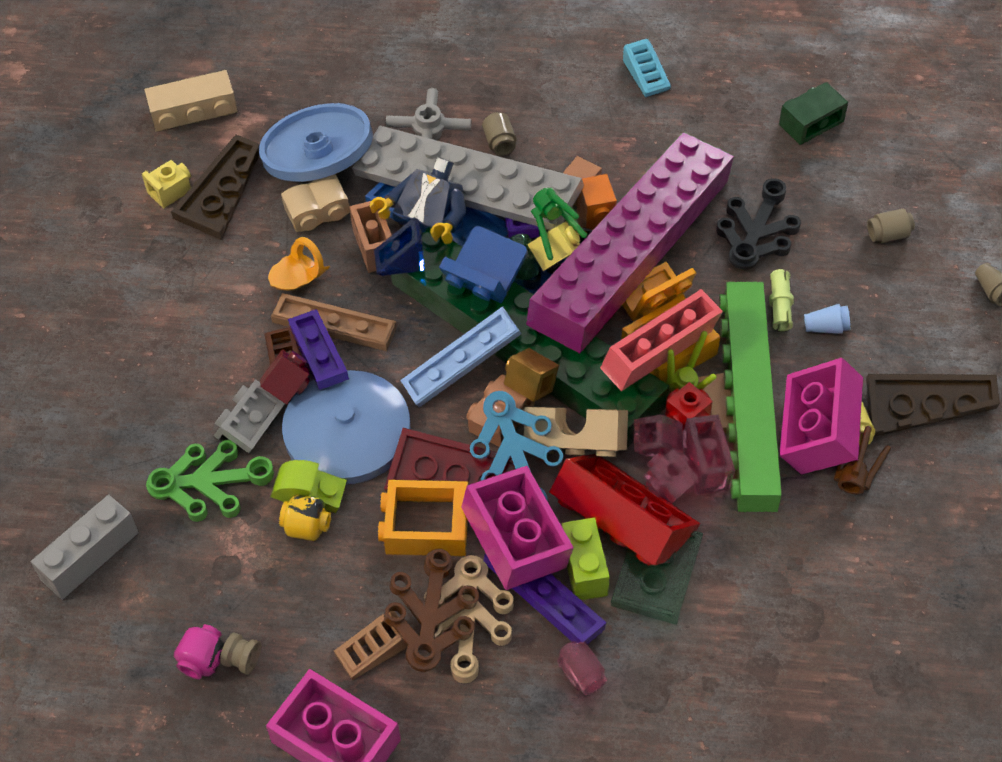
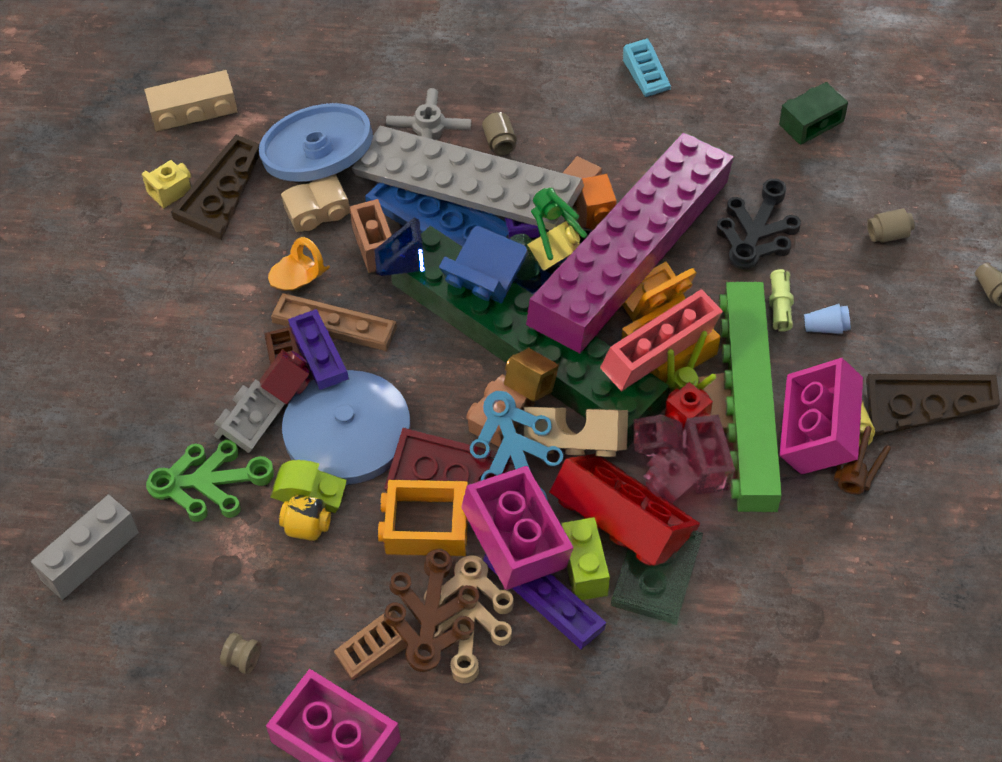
dark pink head [174,624,225,679] -> none
dark blue torso [370,157,466,244] -> none
light blue tile [400,307,522,407] -> none
clear pink brick [557,641,607,695] -> none

